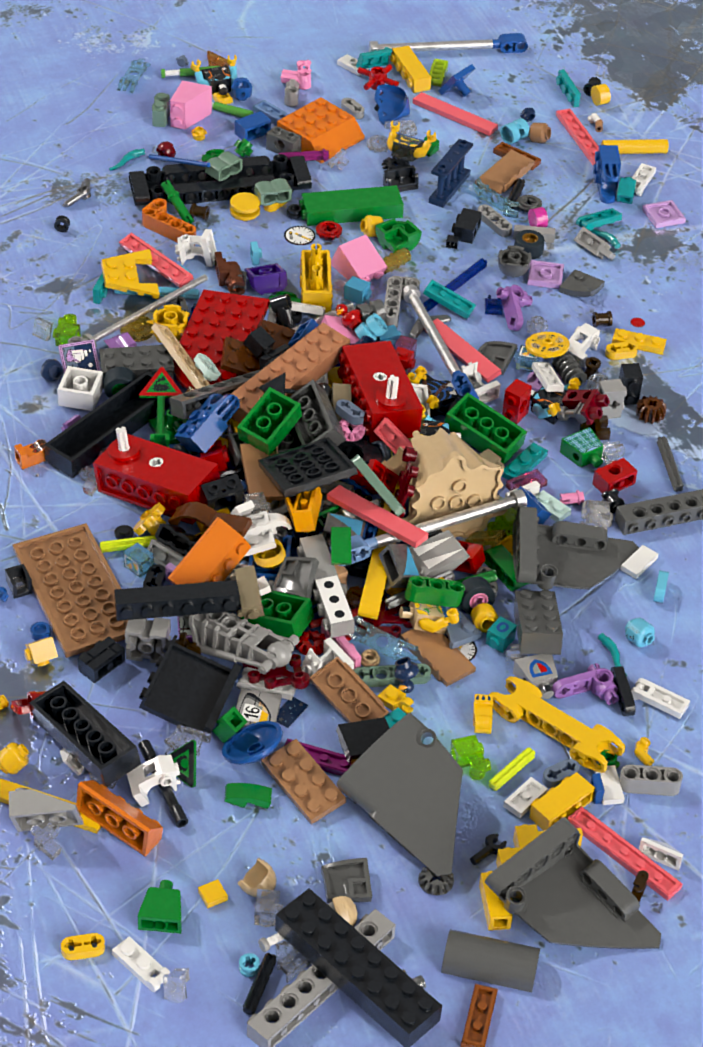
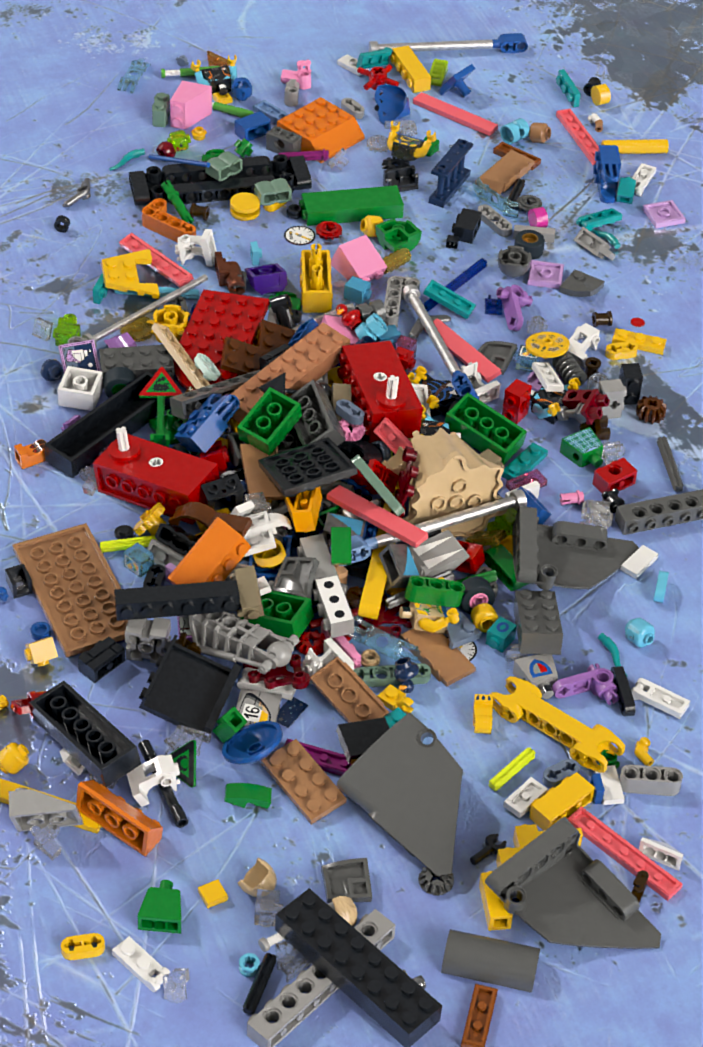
black brick [243,326,276,359] -> none
white tile [291,301,326,316] -> none
clear neon green brick [450,735,491,780] -> none
dark blue plate [520,108,535,122] -> none
light aqua plate [535,490,572,522] -> none
none -> clear neon green head [167,130,191,153]

